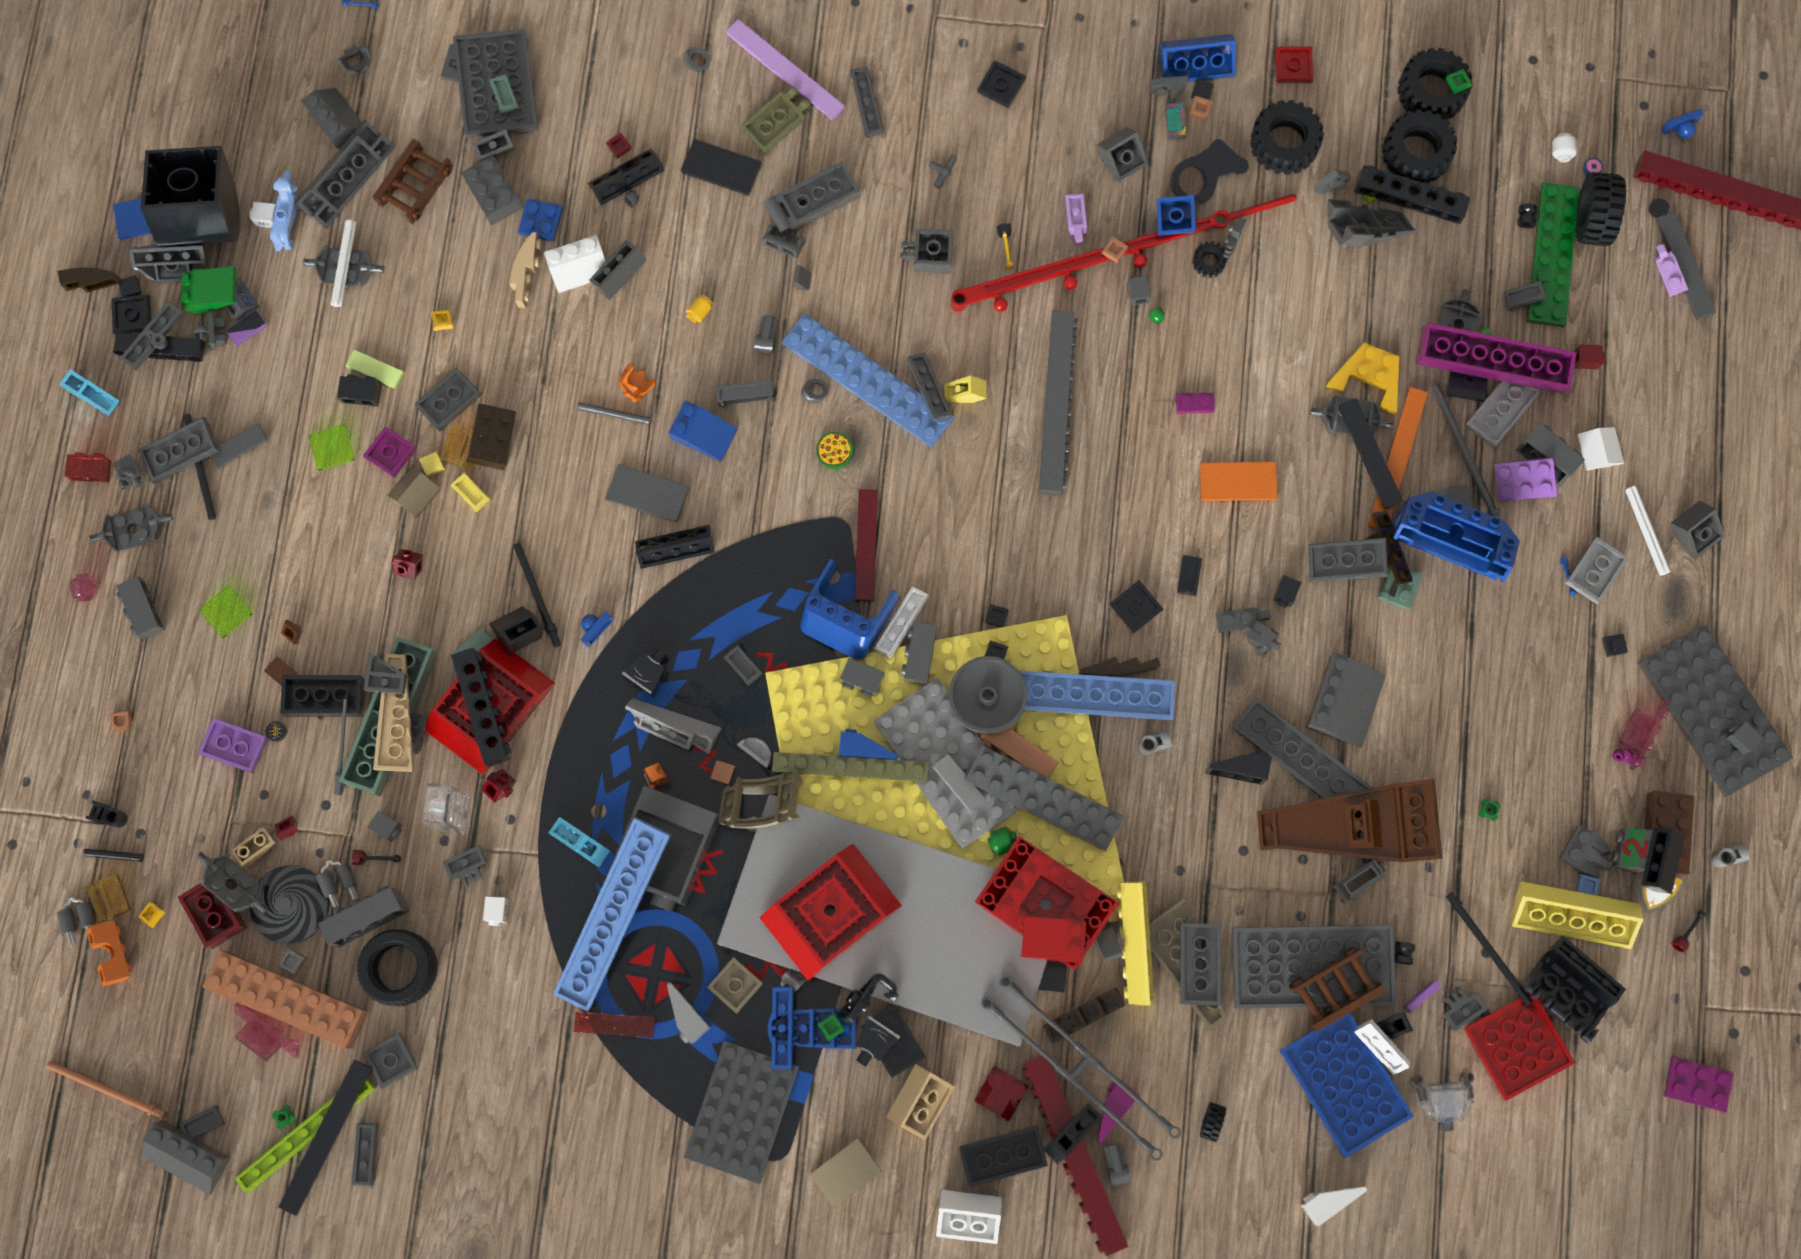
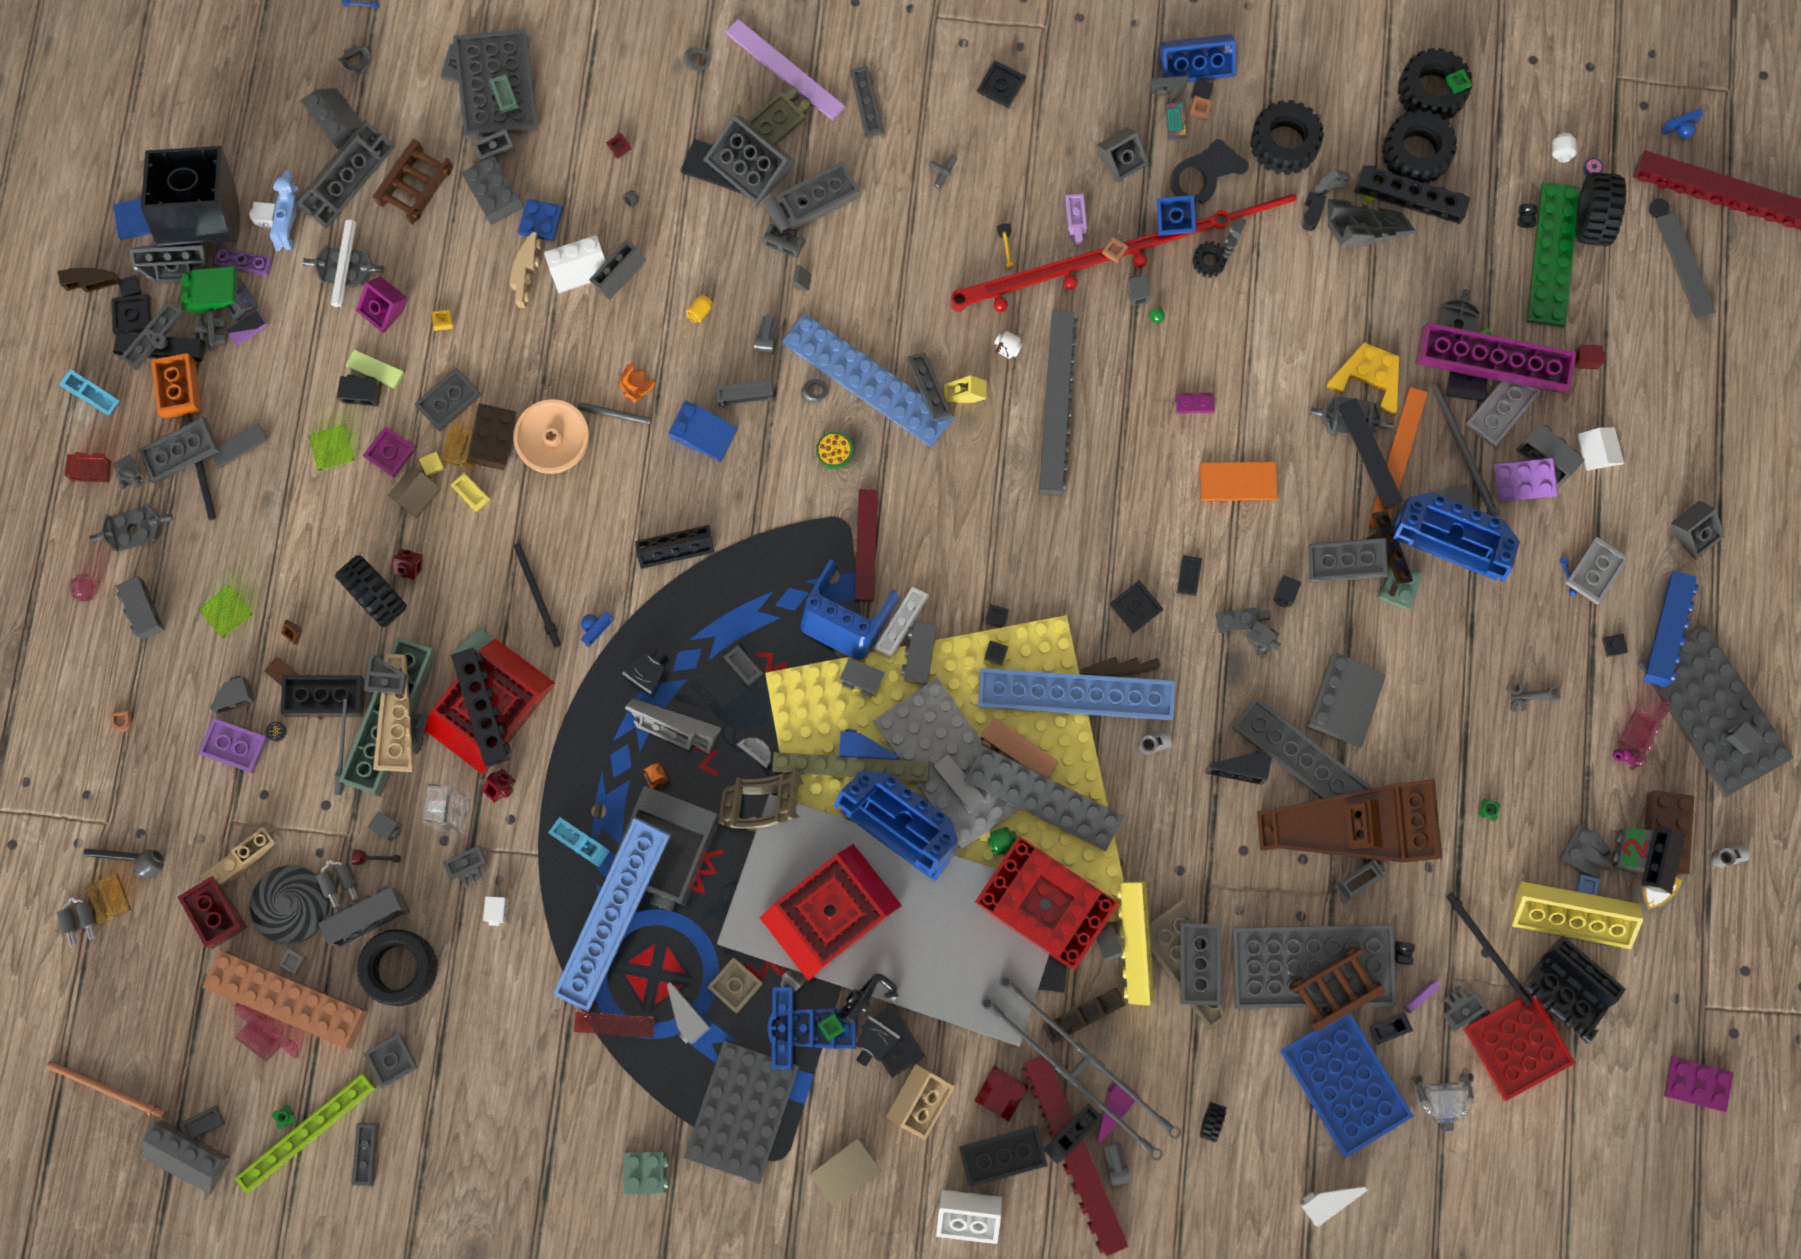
black piece [85,800,128,828] -> none
orange arch [87,920,131,987] -> none
yellow tile [138,901,165,928] -> none
dark grey plate [195,852,269,914] -> none
dark red plate [275,816,298,840] -> none
black tile [278,1059,373,1216] -> none
black slope [489,606,543,655] -> none
black fence [588,149,665,205] -> none
dark grey tile [605,464,689,523] -> none
nougat tile [710,760,736,785] -> none
dark grey hinge [900,229,953,274] -> none
dark grey dish [949,656,1027,734] -> none
red slope [1021,917,1087,964] -> none
red tile [1275,47,1313,83] -> none
white plate [1355,1019,1410,1075] -> none
dark grey tile [1504,280,1547,311] -> none
white axle [1626,486,1670,576] -> none
lavender hinge [1655,244,1689,297] -> none
hinge [1671,910,1706,953] -> none
none -> dark grey head [133,850,164,879]
none -> orange brick [151,353,202,419]
none -> dark grey slope [210,676,254,714]
none -> medium lavender tile [214,247,273,277]
none -> black tyre [335,555,407,627]
none -> magenta slope [356,276,408,332]
none -> light nougat dish [513,399,590,474]
none -> sand green plate [624,1151,669,1194]
none -> dark grey slope [703,115,795,205]
none -> blue wedge [833,771,958,881]
none -> white head [994,331,1023,359]
none -> black leg [1301,191,1327,231]
none -> dark grey bar [1506,683,1561,713]
none -> blue brick [1643,571,1699,688]

